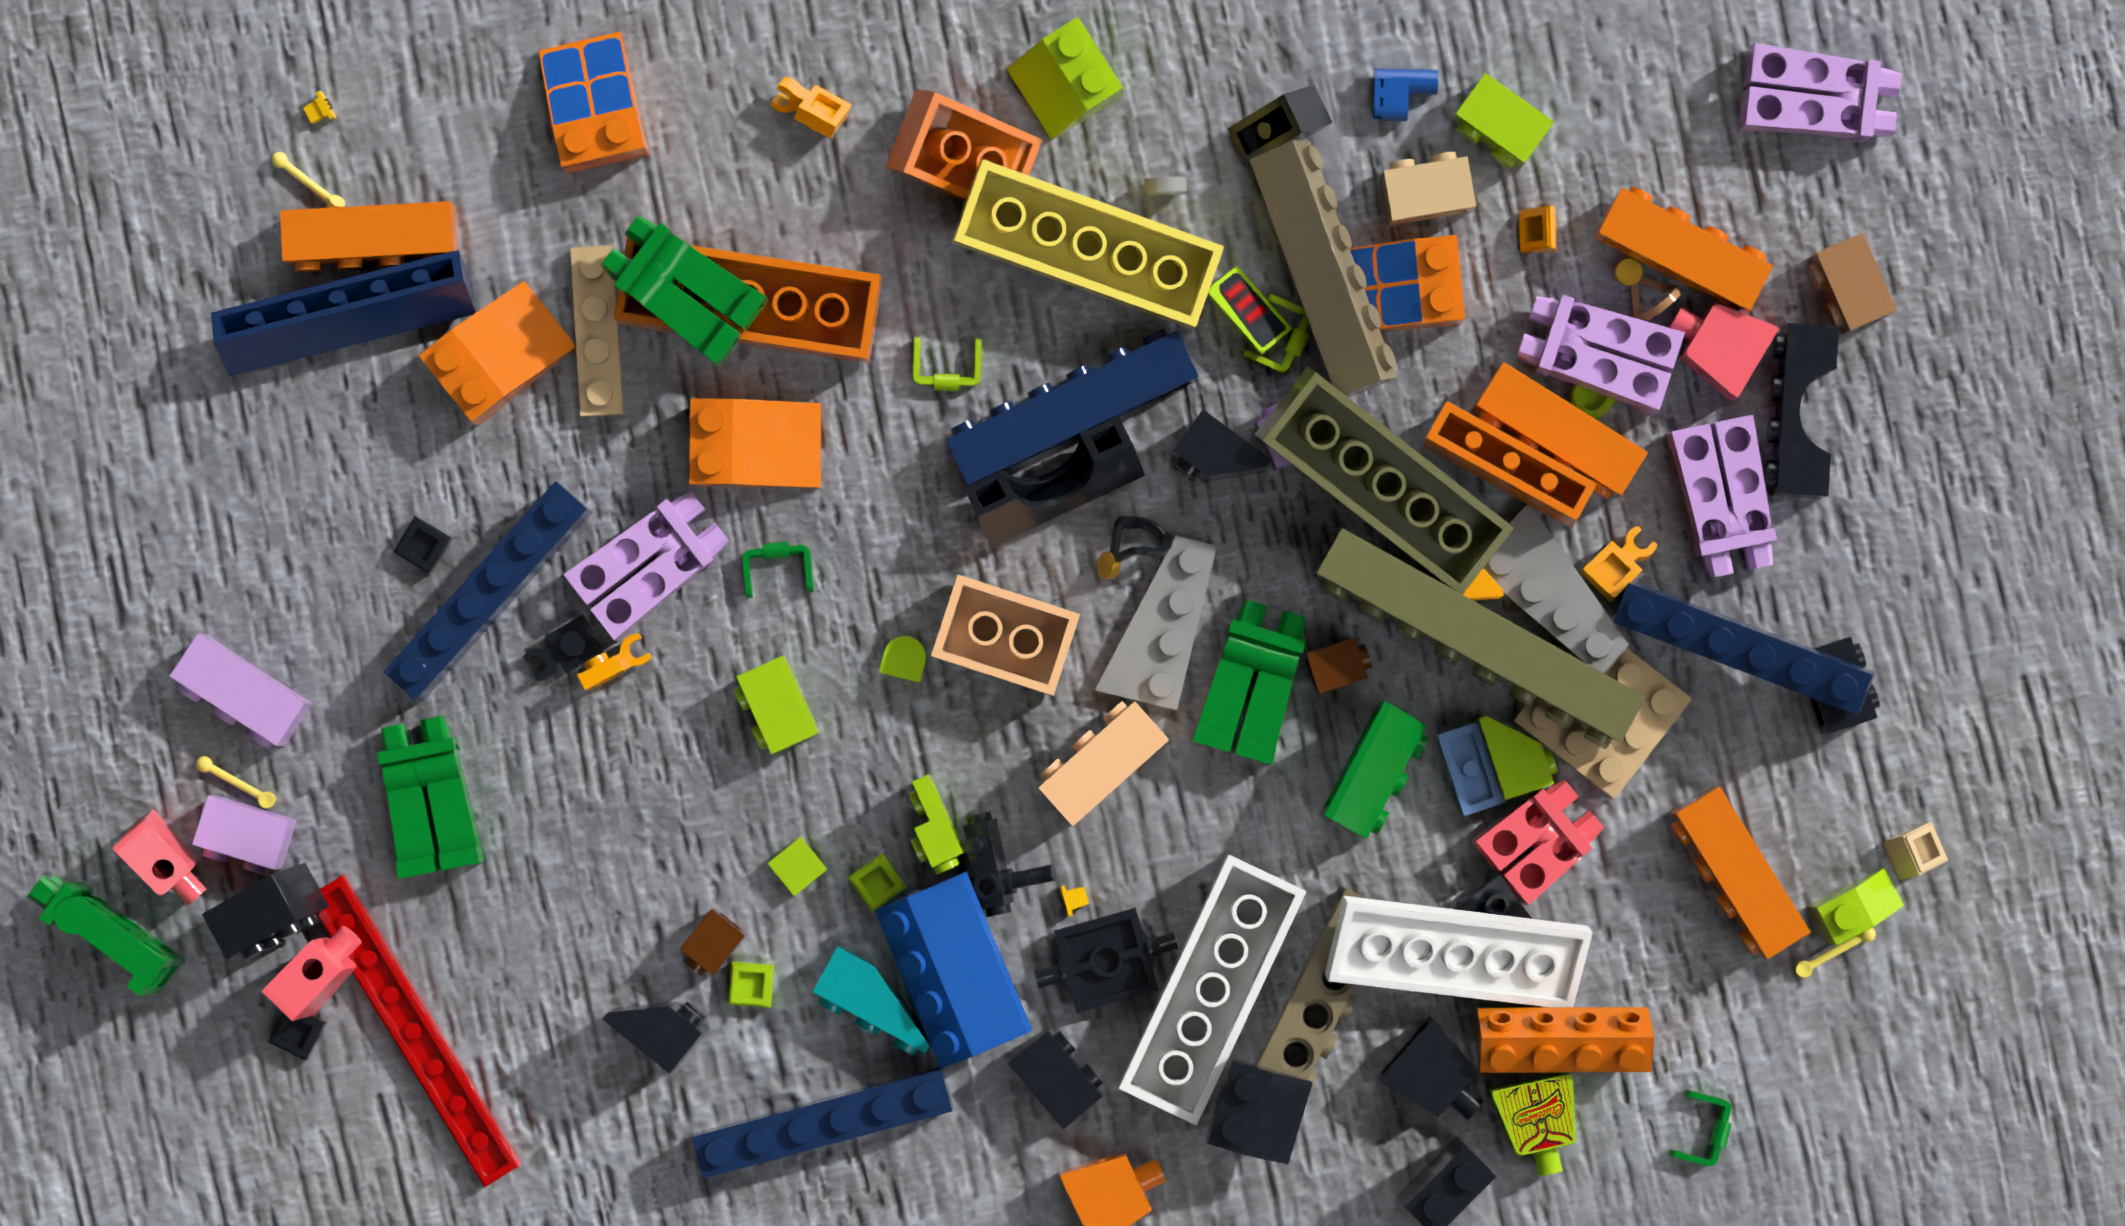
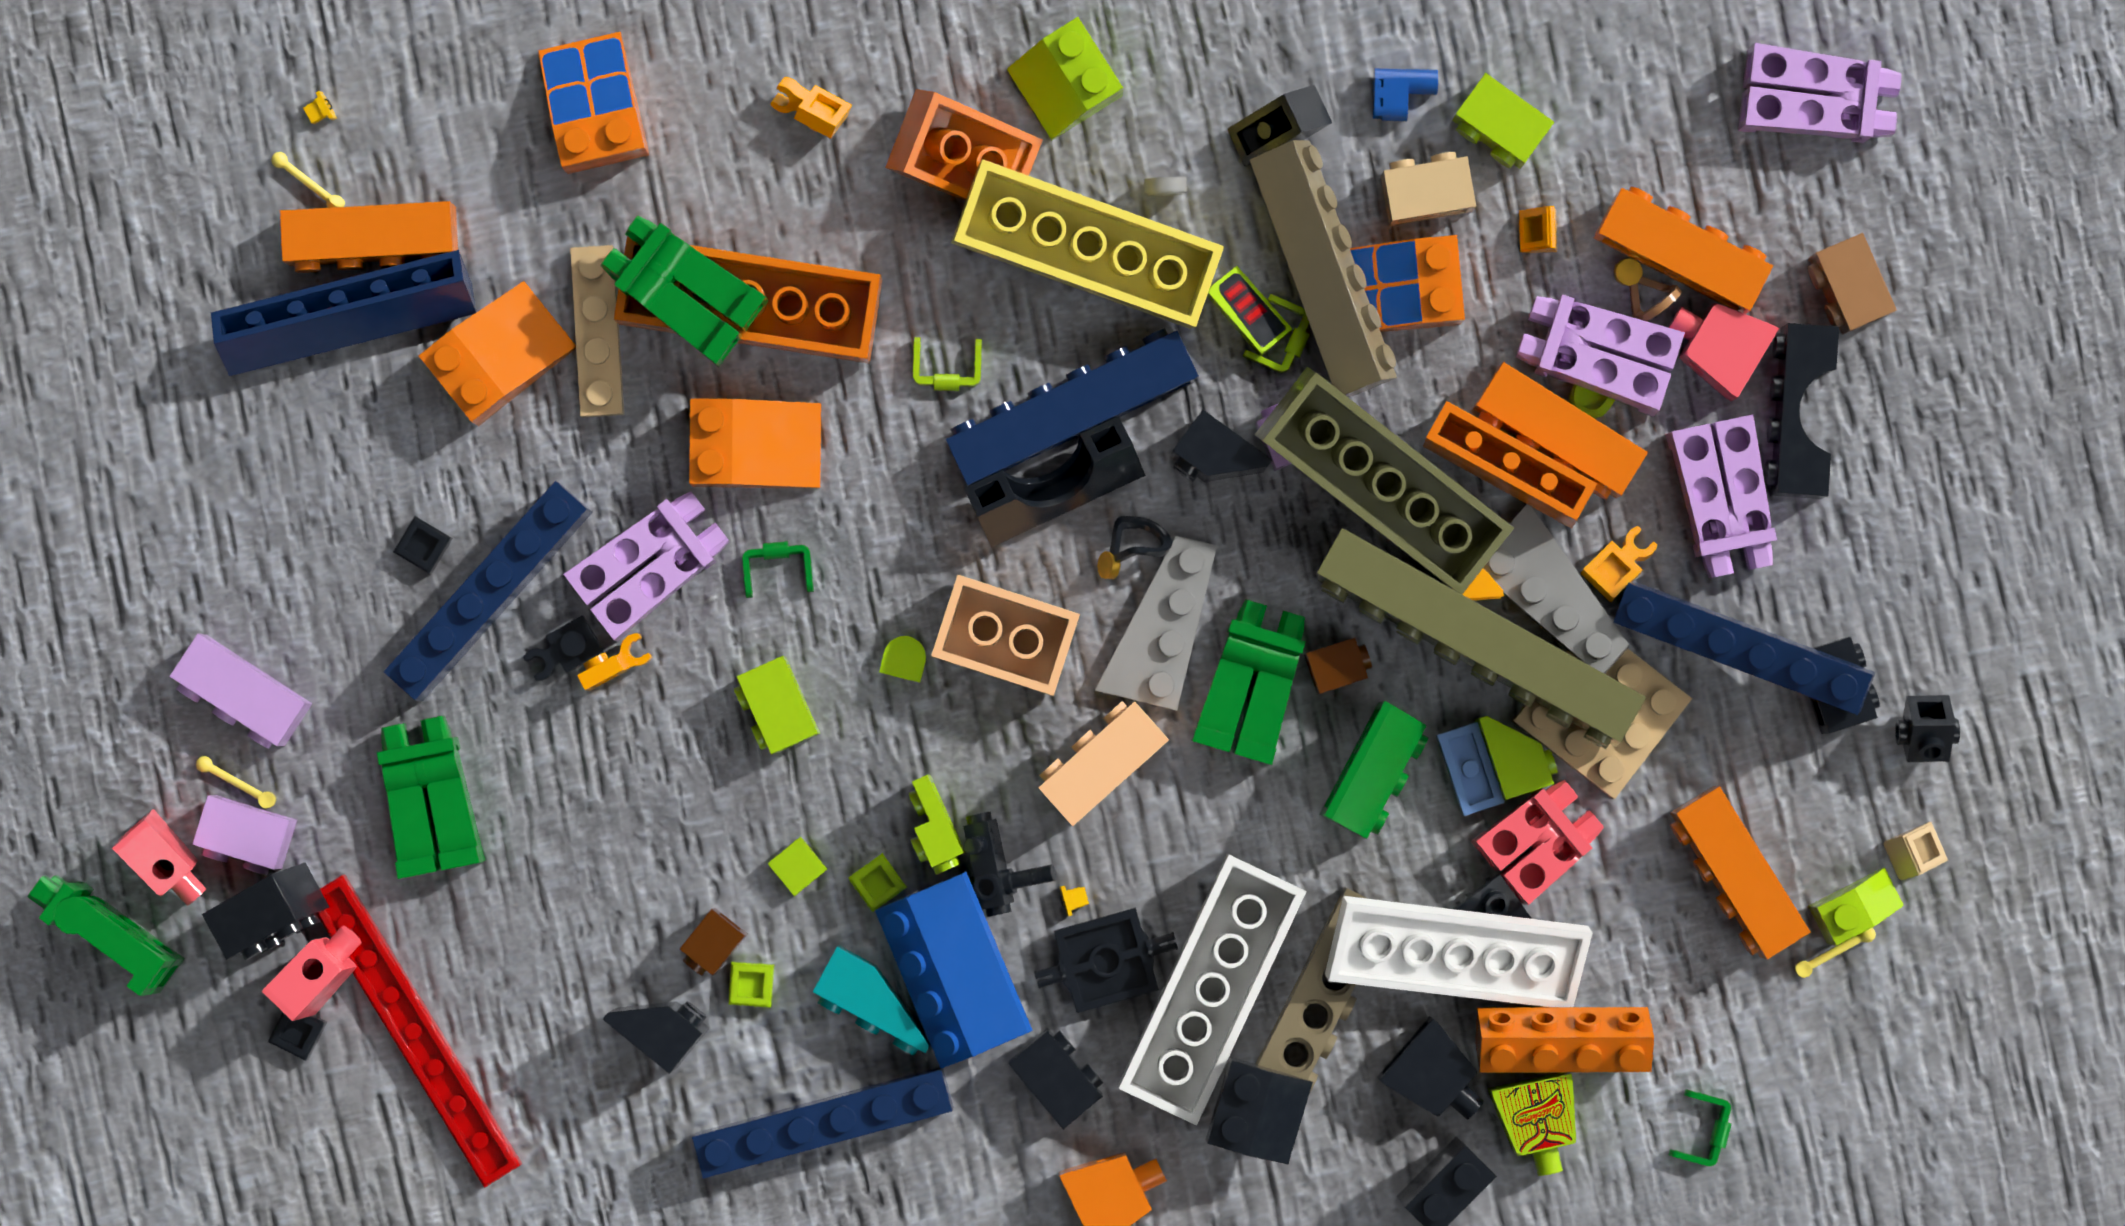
none -> black brick [1895,695,1960,762]

